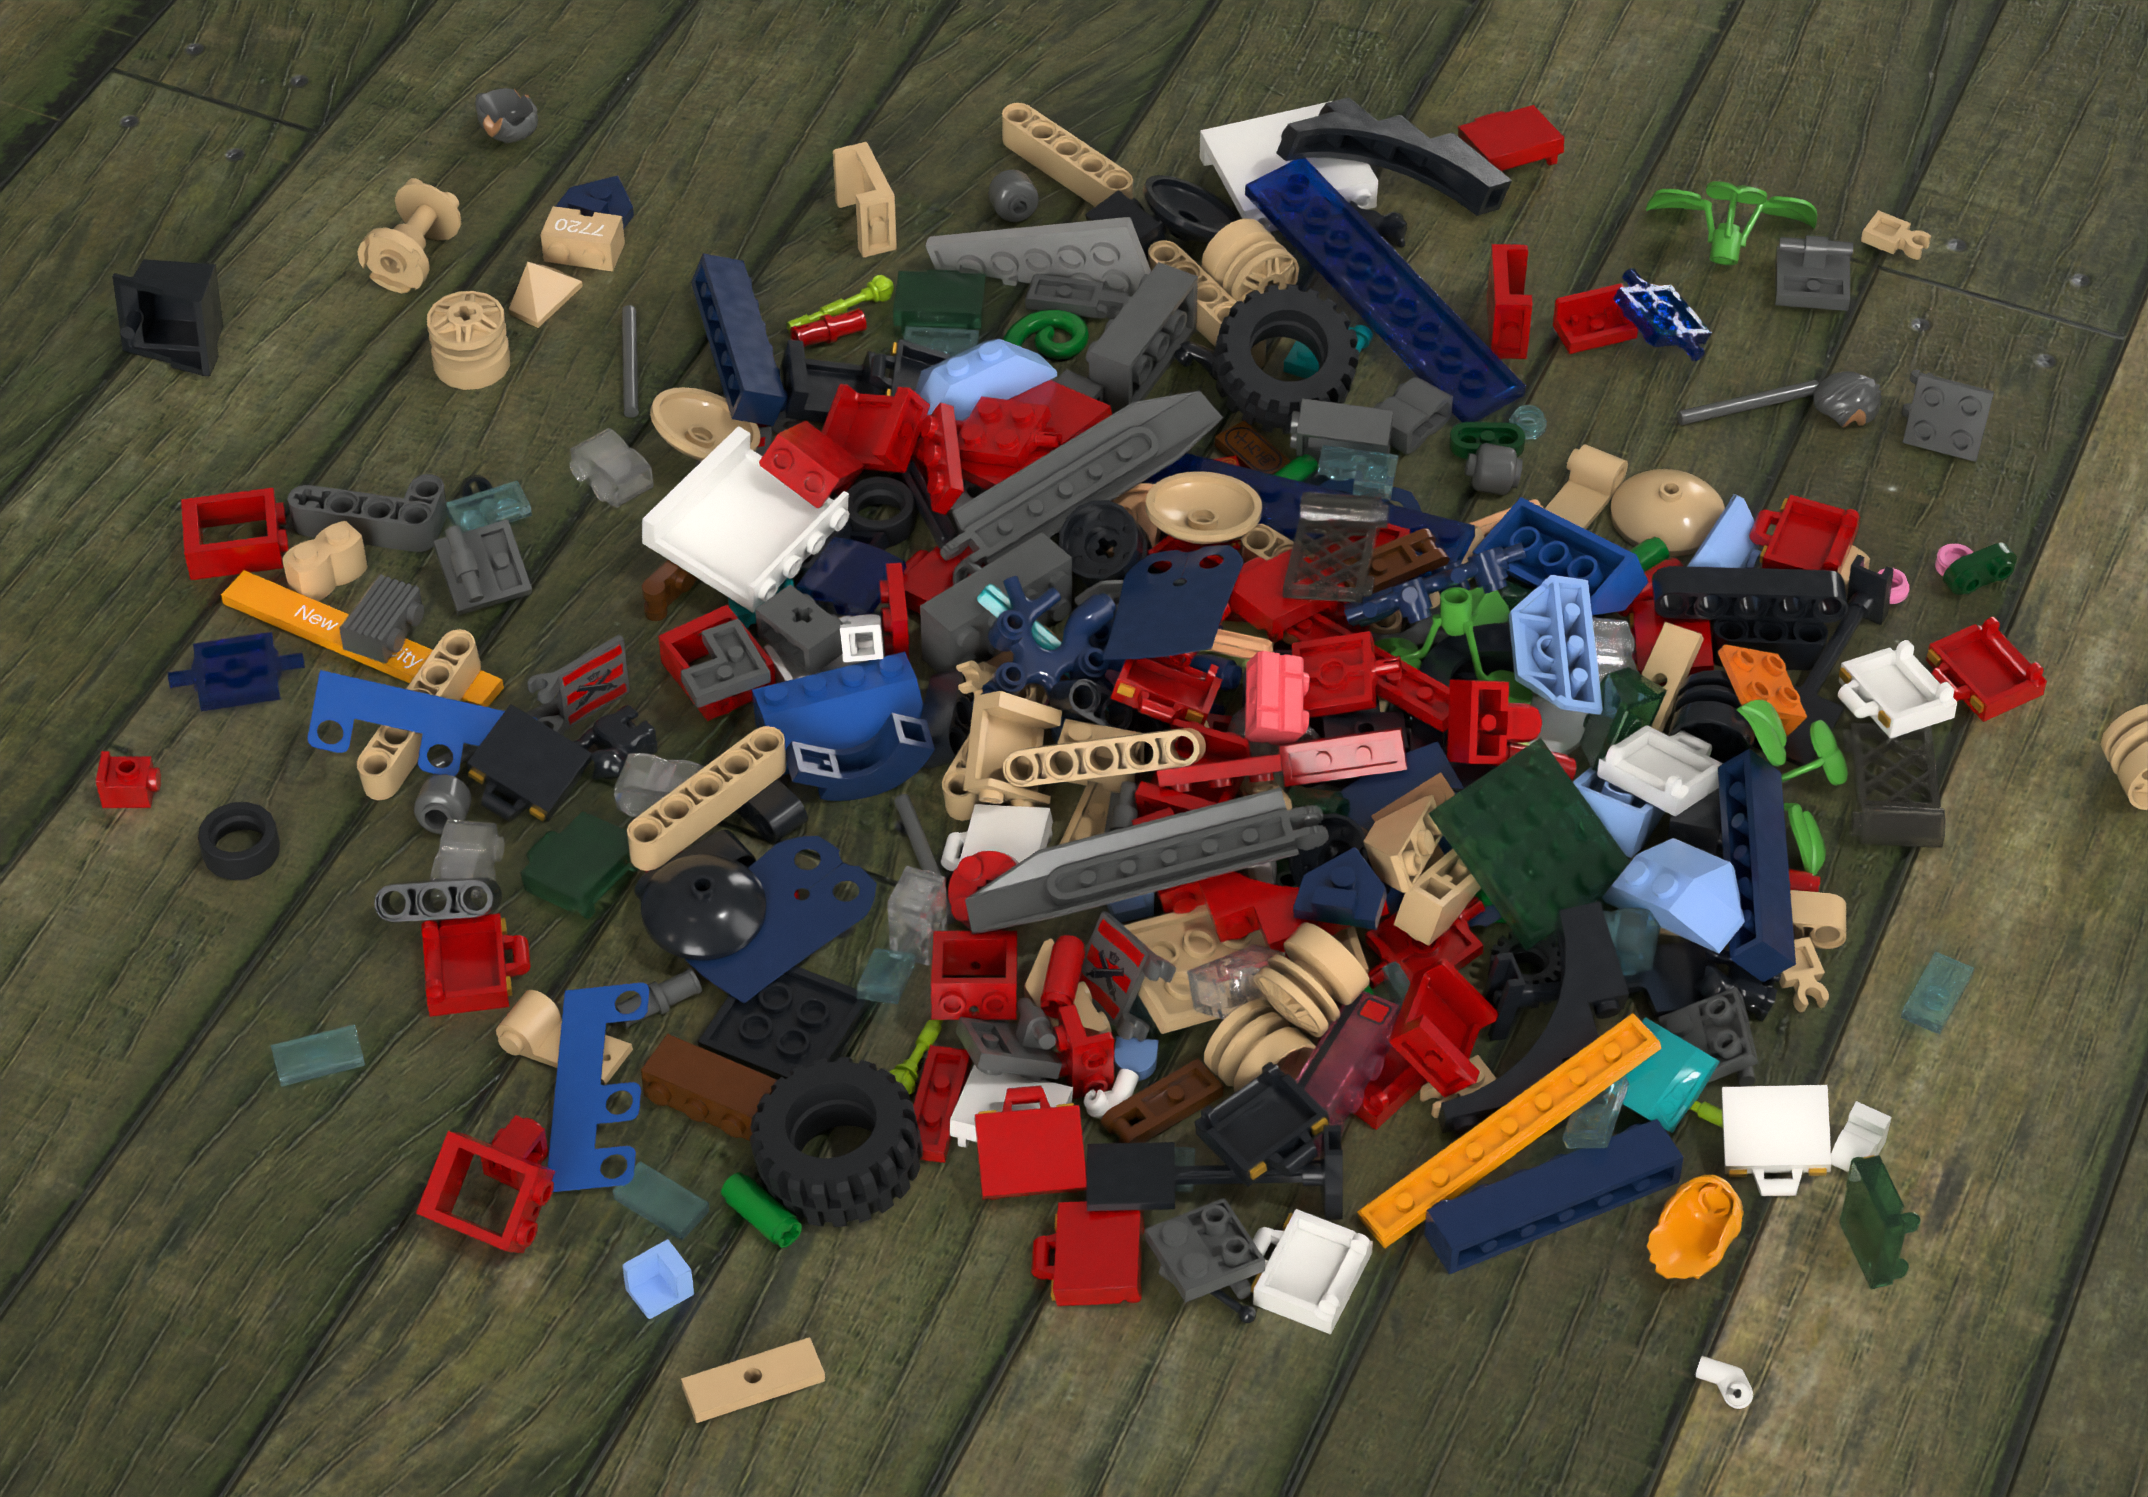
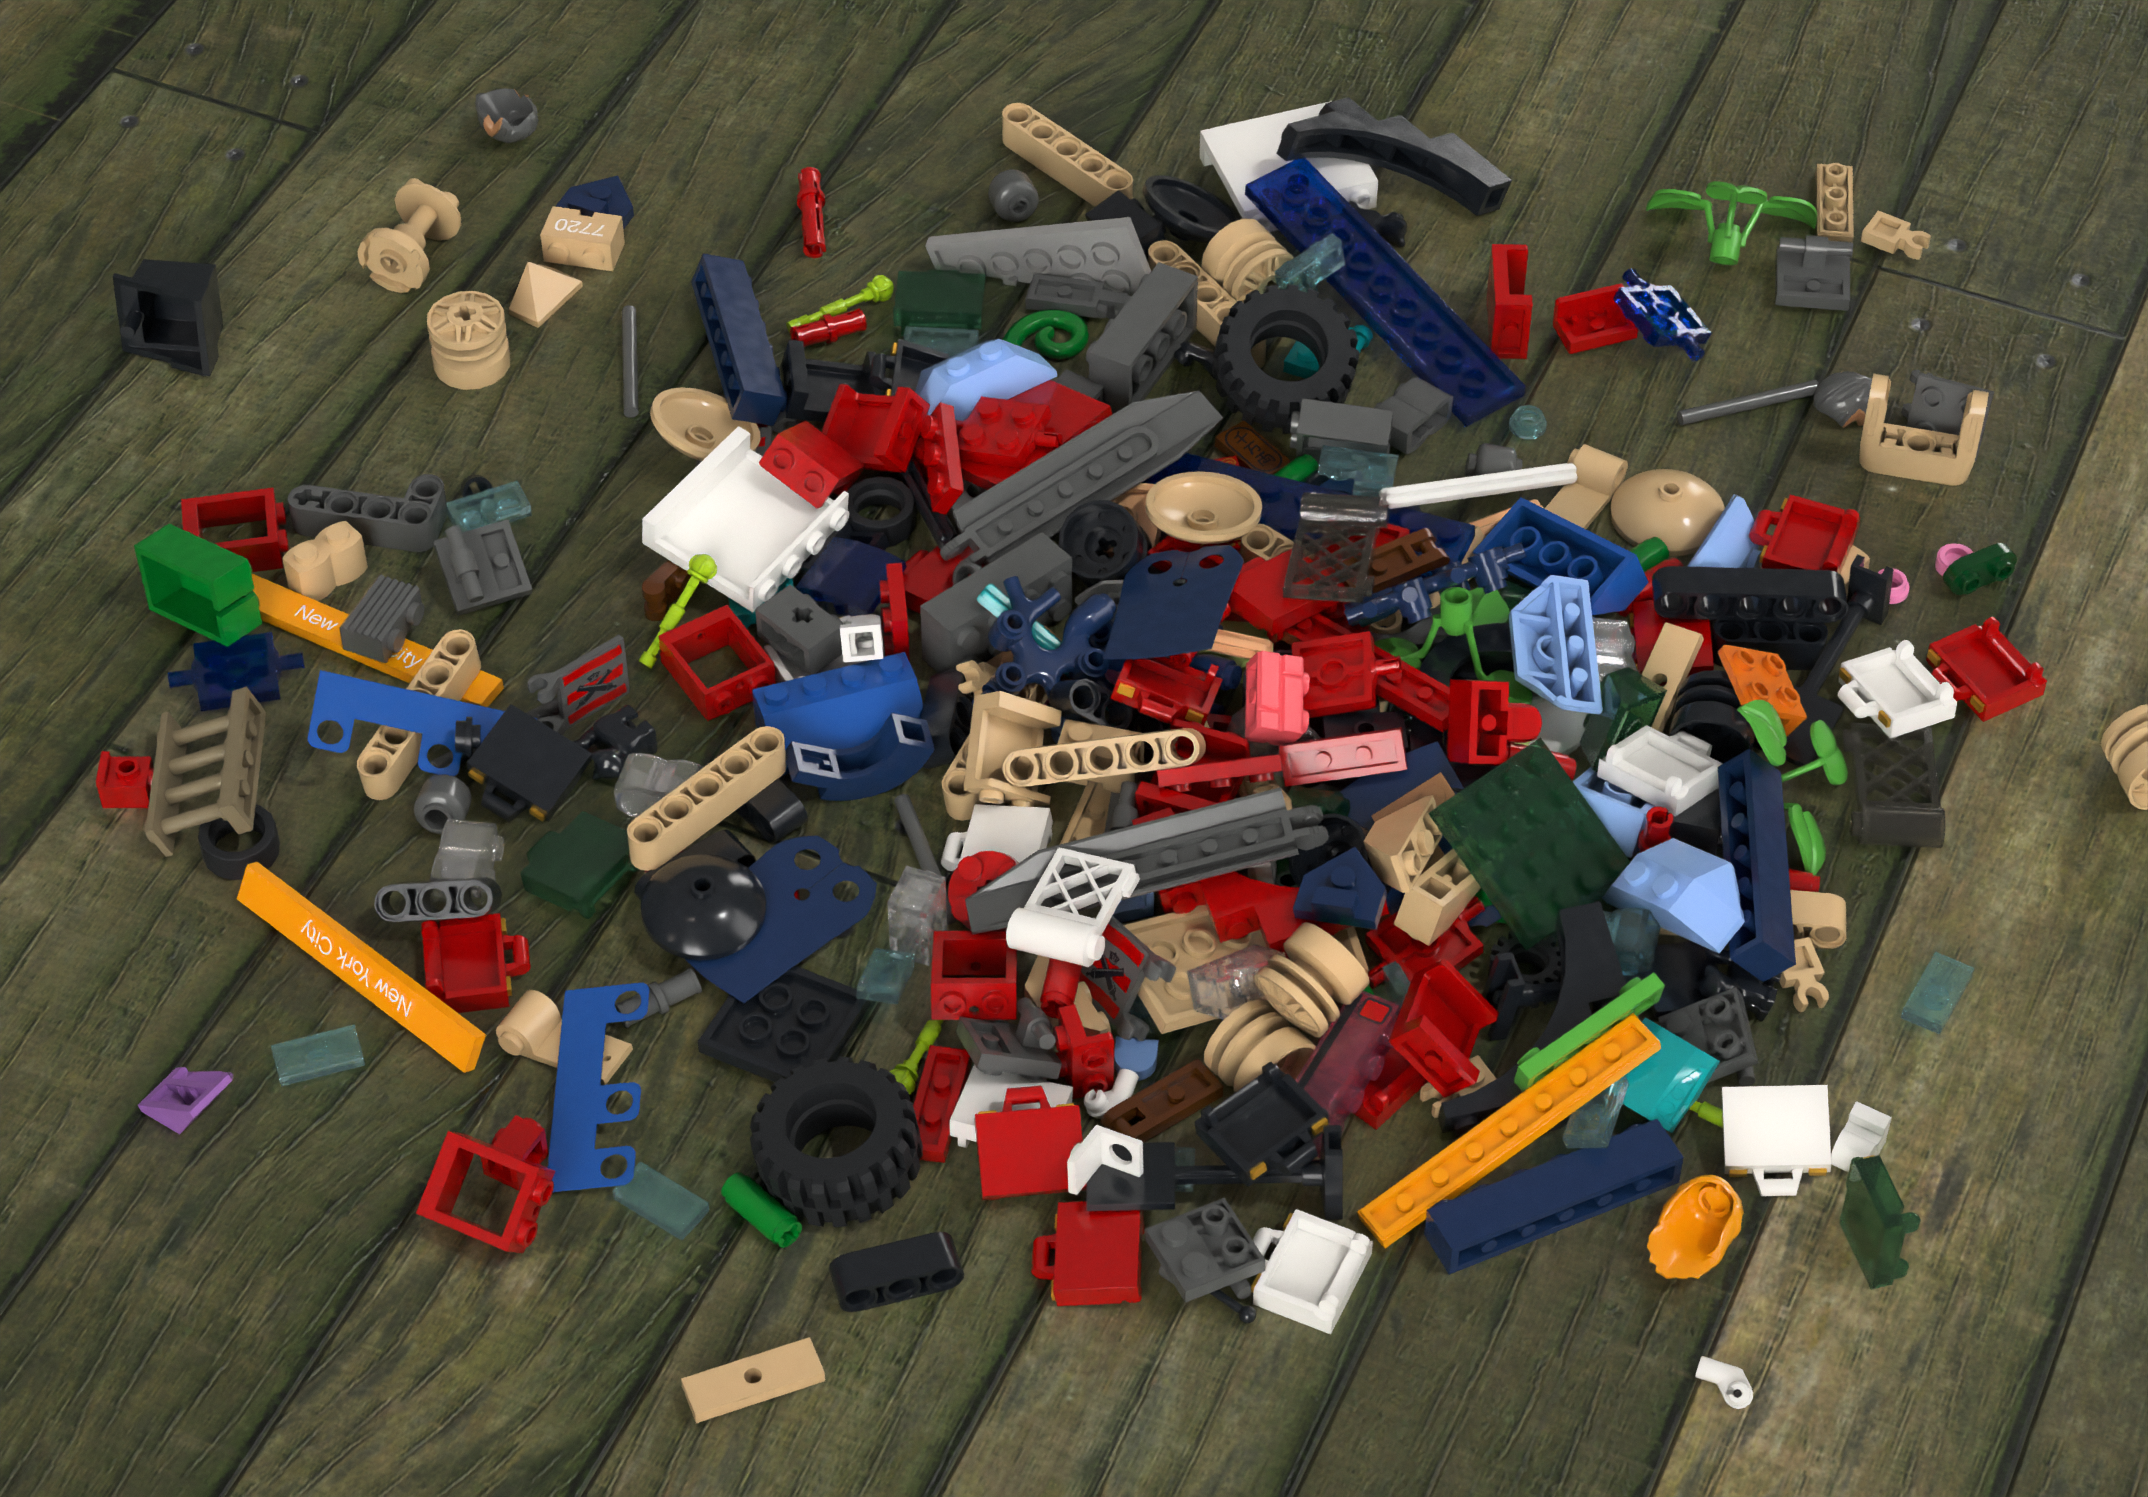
clear brick [570,428,654,507] -> none
light blue panel [622,1239,694,1319] -> none
reddish brown brick [641,1034,777,1141] -> none
dark grey plate [680,619,771,708] -> none
tan panel [833,142,897,258] -> none
dark green plate [1449,422,1526,459] -> none
red piece [1458,105,1564,171] -> none
none -> green piece [134,524,262,647]
none -> medium lavender slope [138,1067,233,1134]
none -> dark tan fence [144,686,266,857]
none -> light orange tile [237,862,486,1073]
none -> black plate [455,717,481,757]
none -> lime piece [638,554,717,669]
none -> red pin [797,167,826,258]
none -> black beam [829,1232,964,1312]
none -> white piece [1006,847,1140,967]
none -> white bracket [1067,1125,1143,1195]
none -> clear light blue plate [1274,233,1345,293]
none -> white axle [1379,463,1578,509]
none -> bright green plate [1514,972,1665,1092]
none -> red pin [1638,807,1673,853]
none -> tan tile [1815,163,1854,242]
none -> tan connector [1859,373,1989,486]

